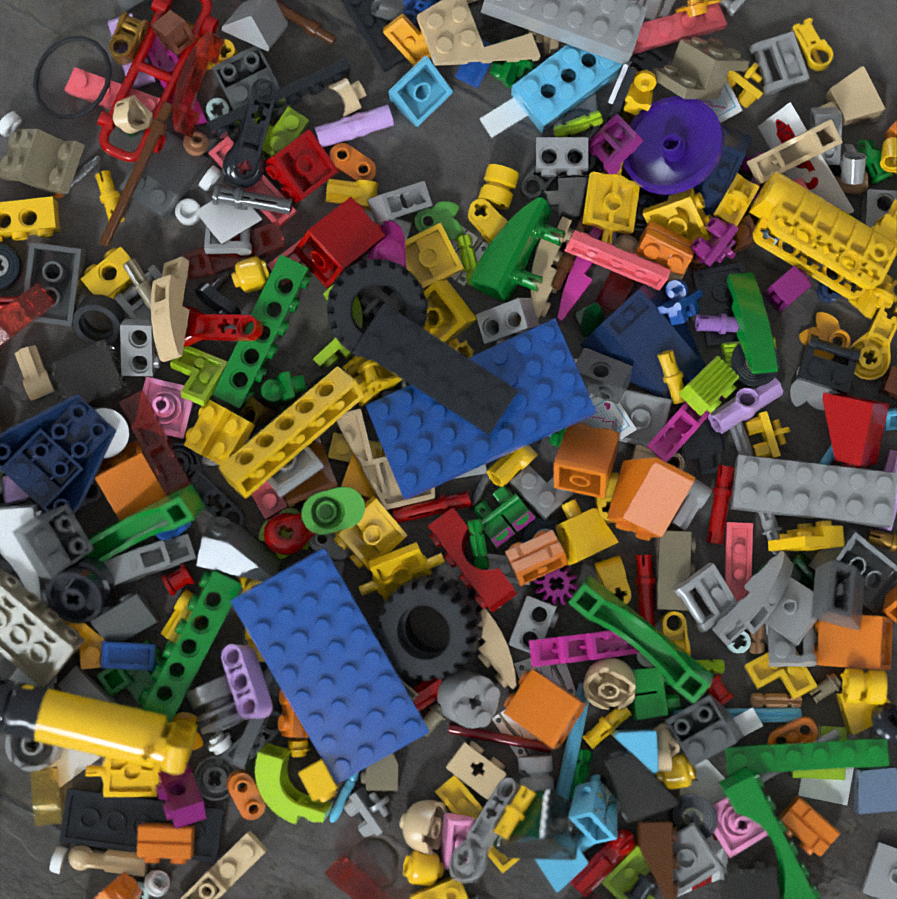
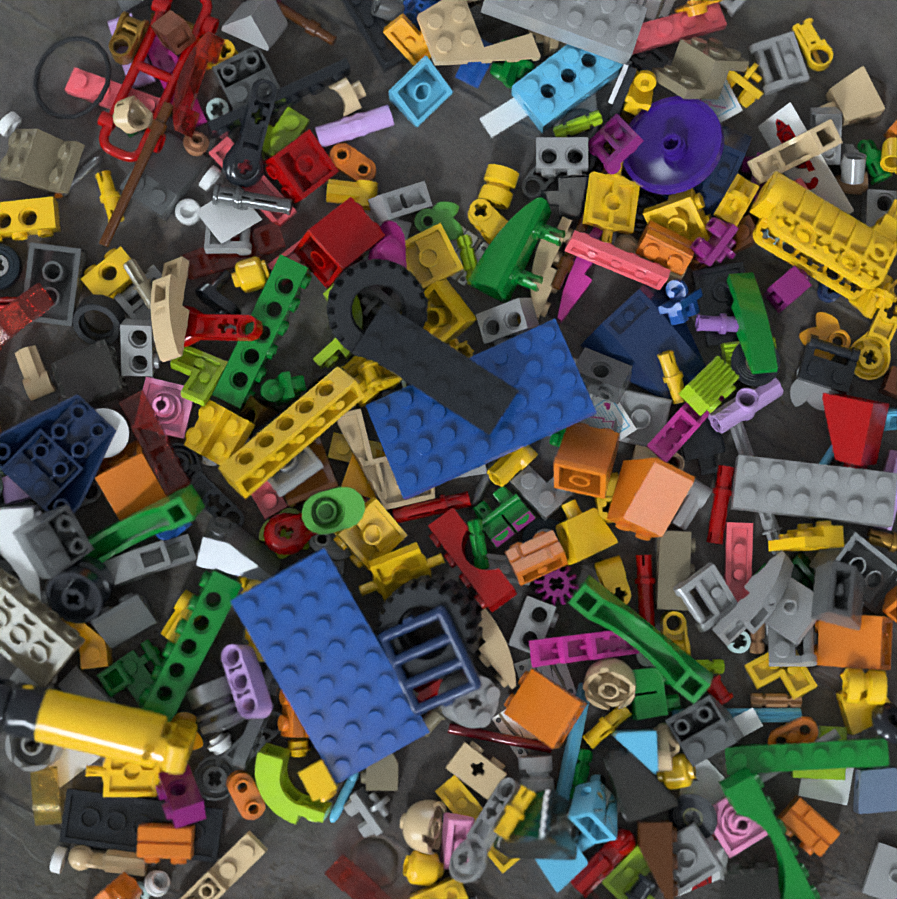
blue plate [100,641,156,671] -> none
red bush [161,564,195,596] -> none
dark green slope [574,302,605,338] -> none
clear red slope [595,271,635,312] -> none
yellow hips [744,411,791,459] -> none
dark tan pin [808,673,842,704] -> none
none -> dark blue bar [377,606,482,715]

